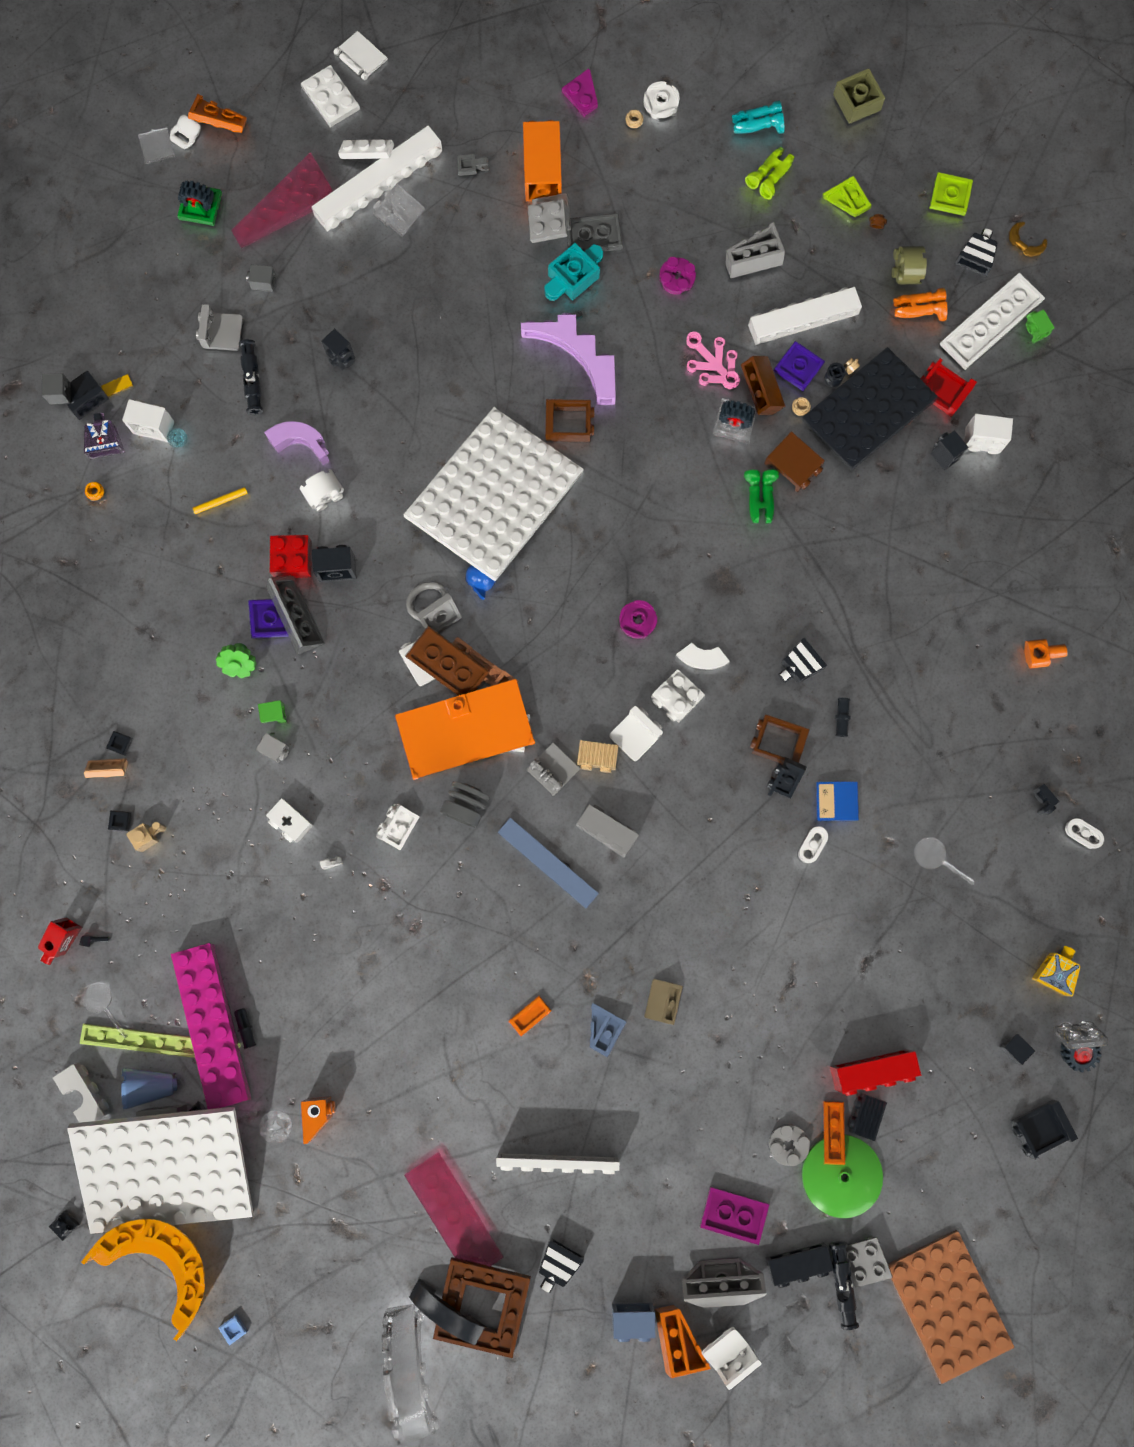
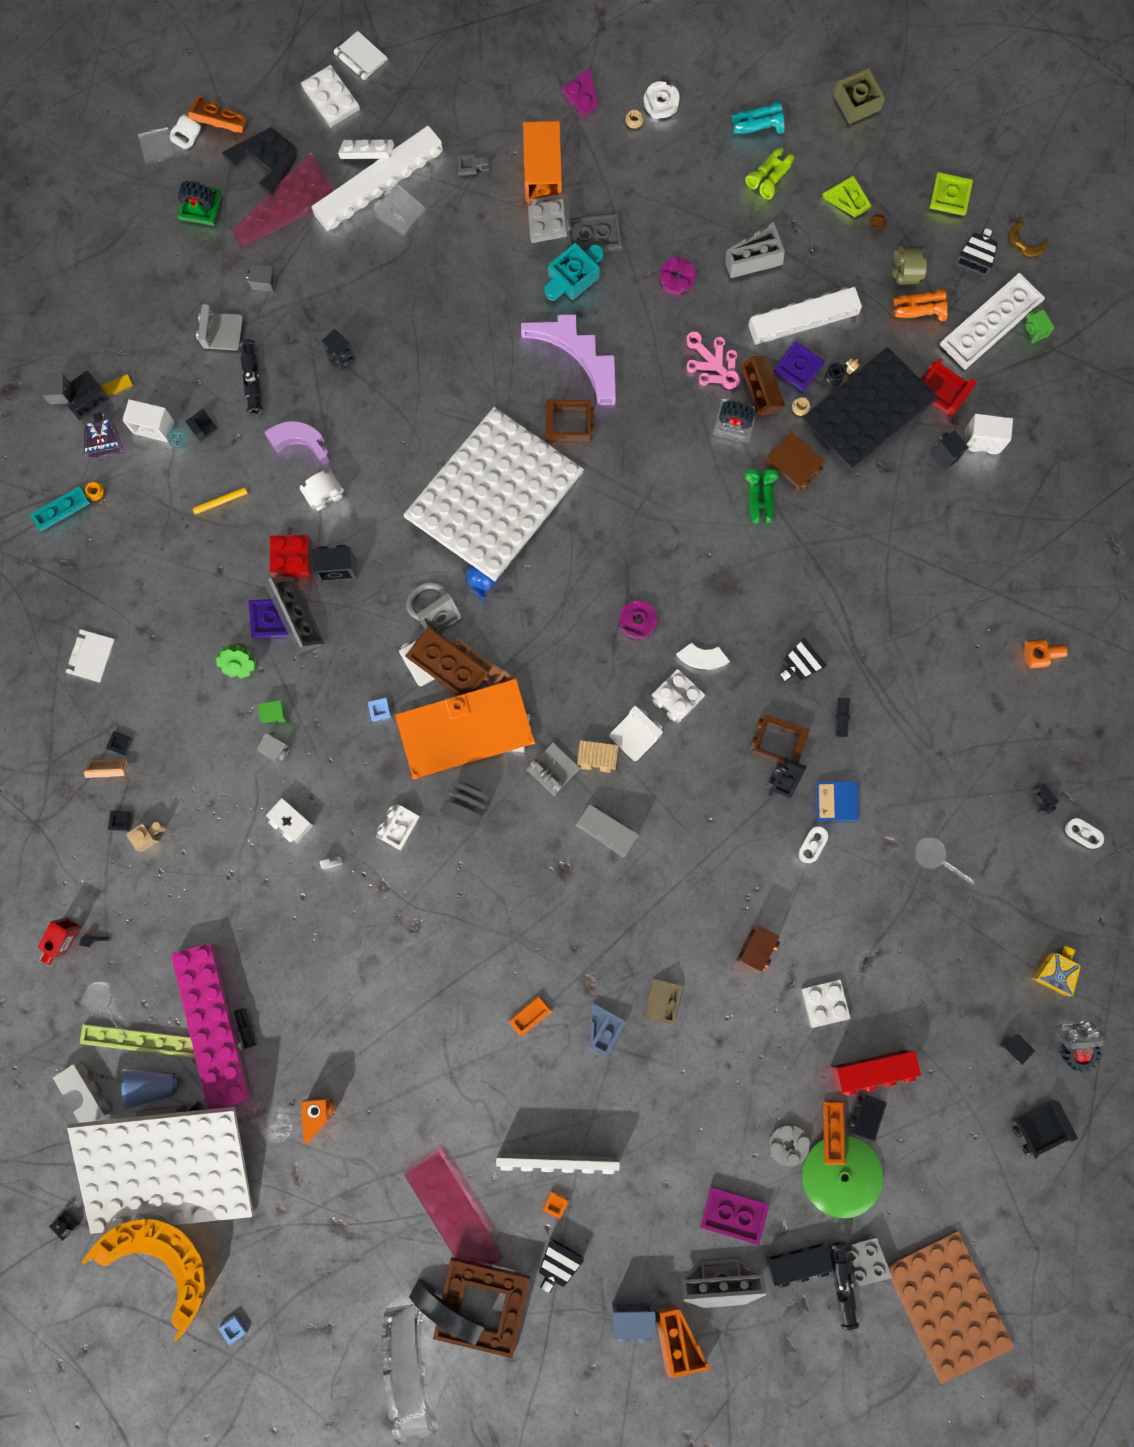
sand blue tile [498,818,599,908] -> none
white bracket [702,1327,762,1390] -> none
none -> teal plate [30,486,91,531]
none -> white piece [66,629,115,683]
none -> black panel [185,409,218,442]
none -> black wing [222,127,298,196]
none -> light blue tile [368,698,391,721]
none -> orange tile [542,1191,569,1219]
none -> copper brick [736,925,780,972]
none -> white plate [801,980,851,1028]

